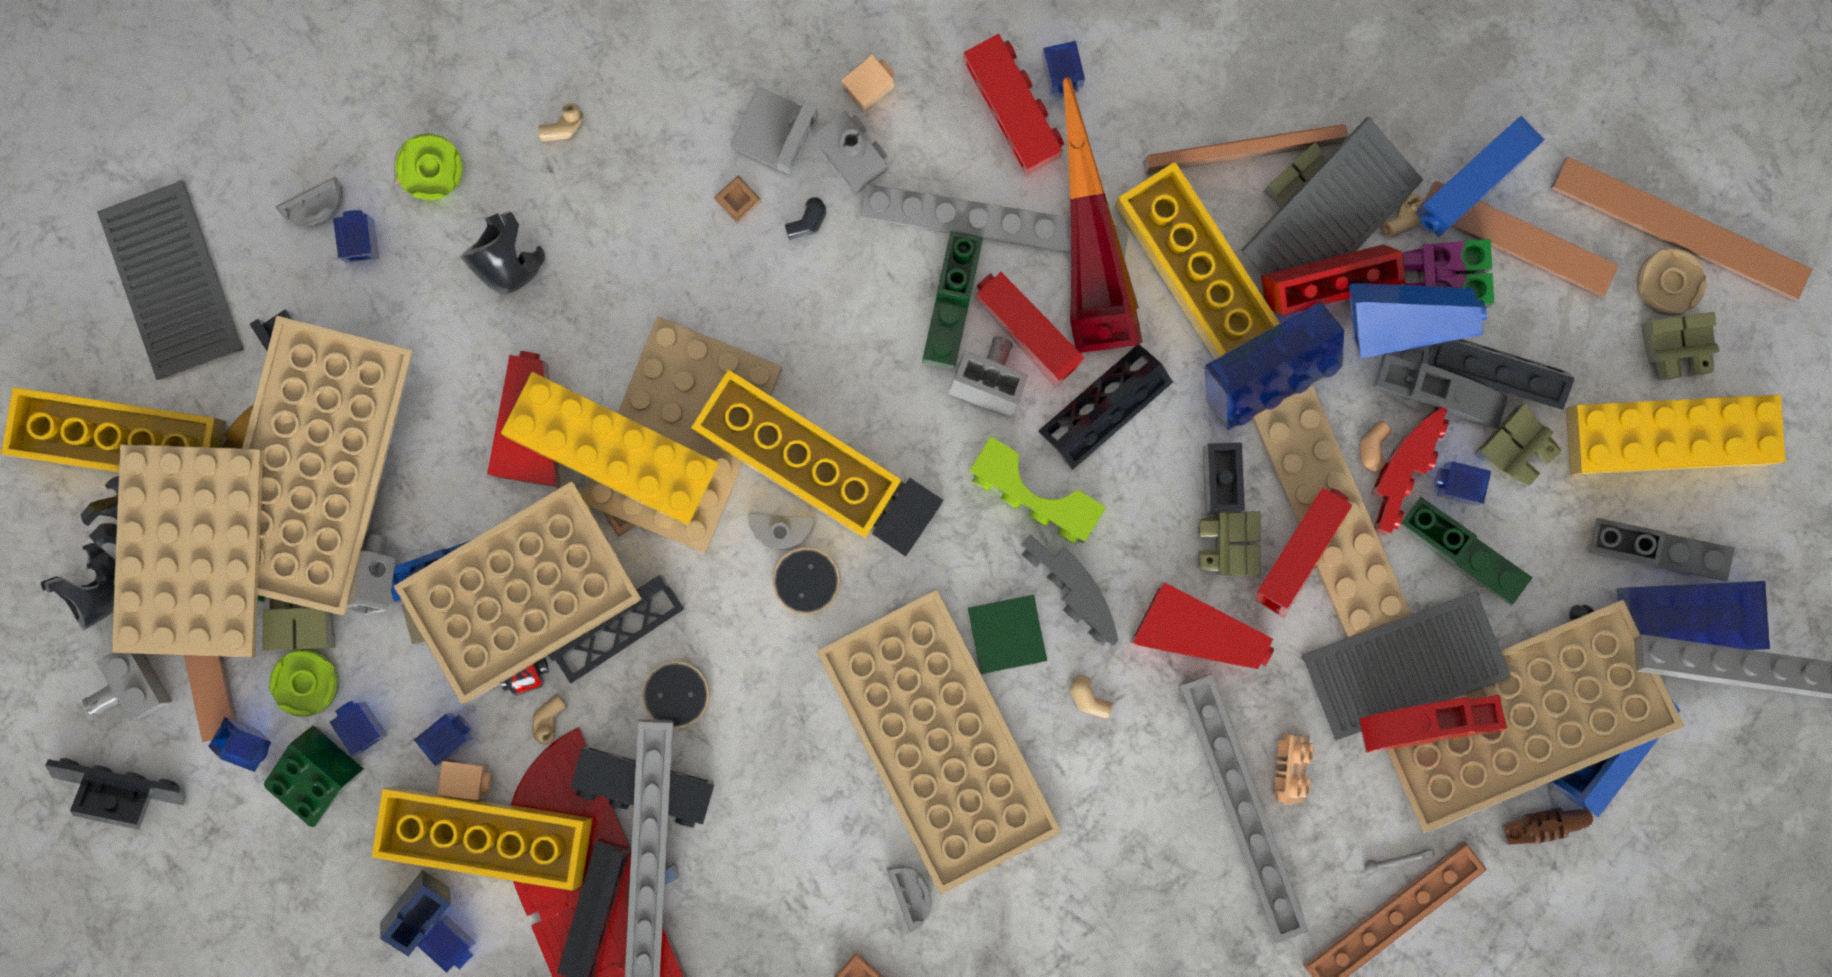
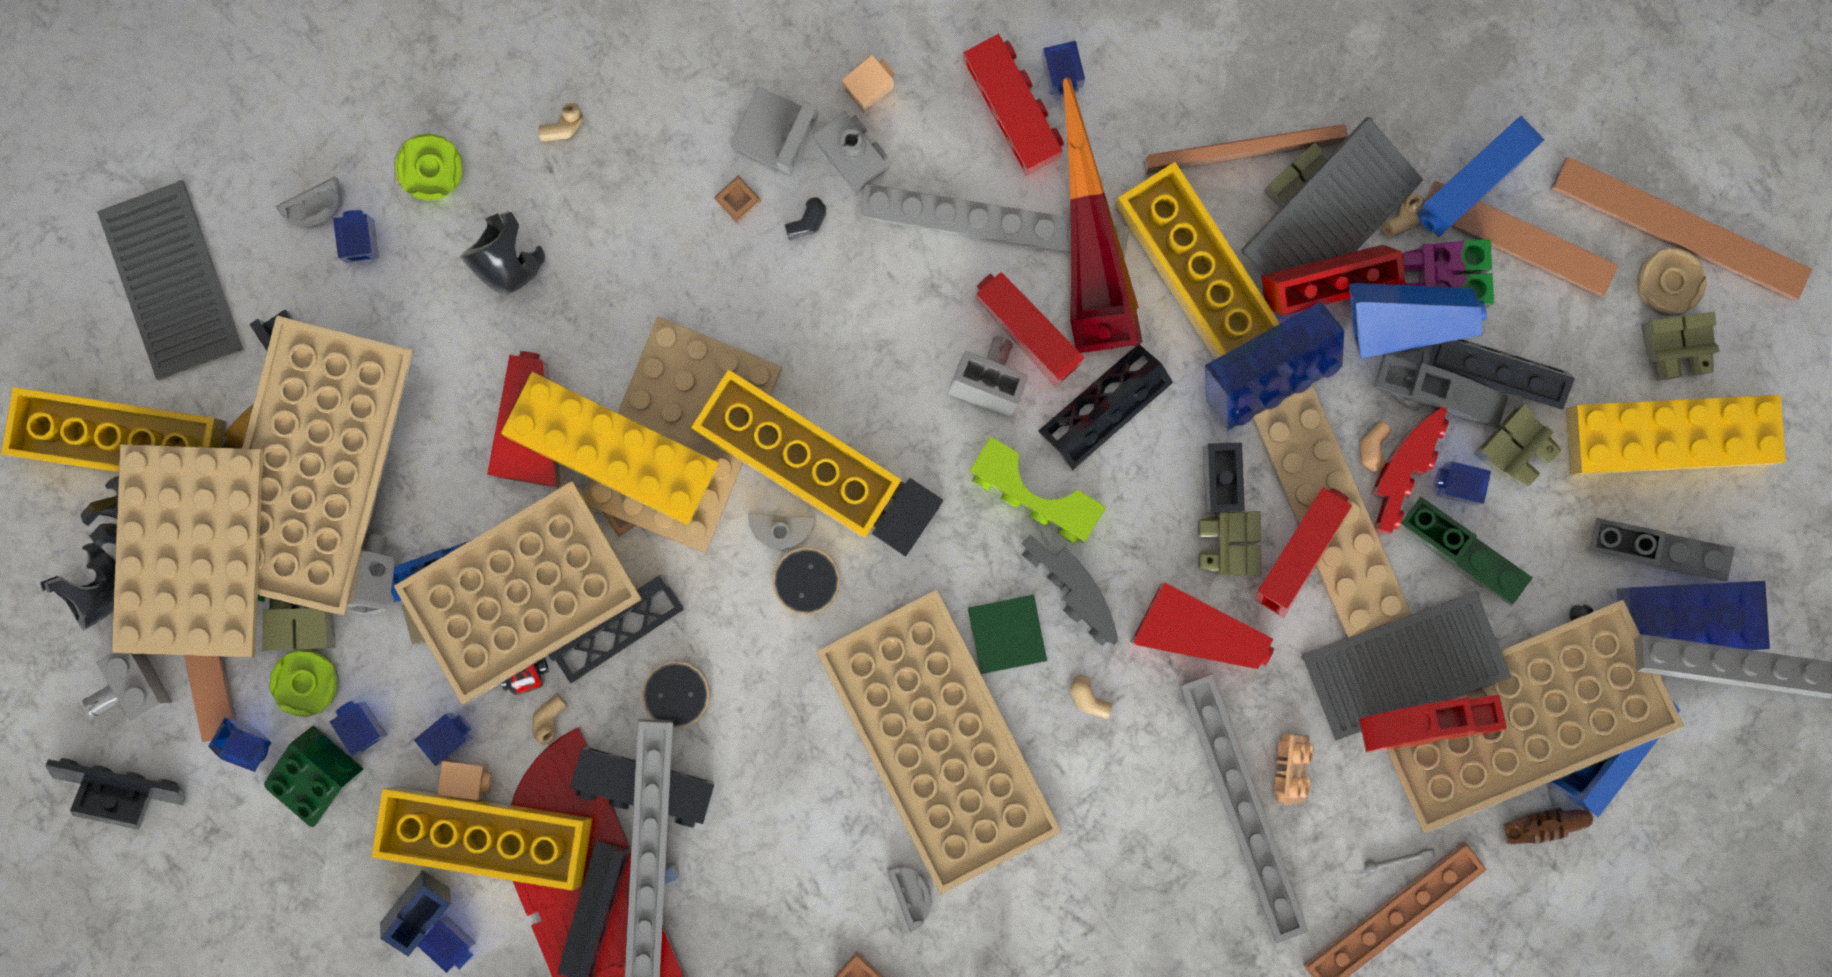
dark green slope [922,231,983,371] -> none

